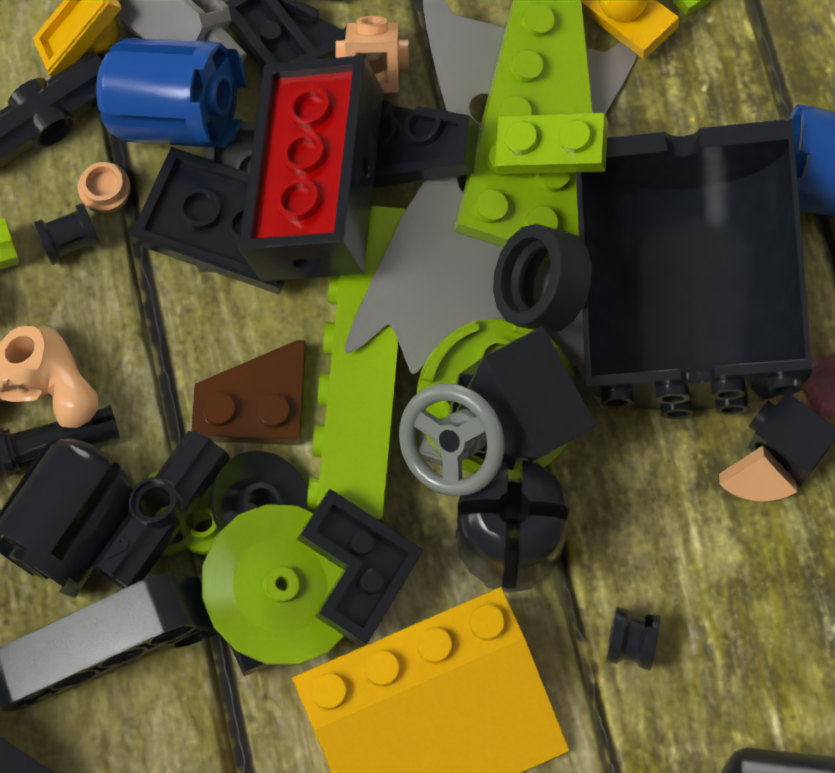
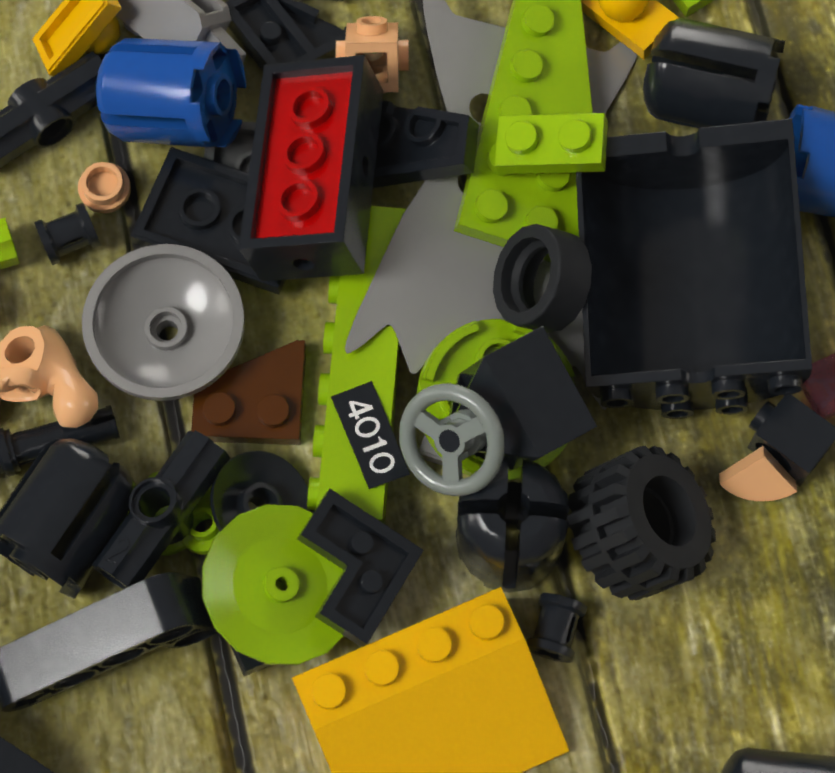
black wheel [606,607,661,671] -> none
none -> light grey dish [82,244,245,401]
none -> black sticker [331,381,410,489]
none -> black bush [526,593,587,663]
none -> black tyre [567,446,716,600]
none -> black cylinder [643,18,785,129]

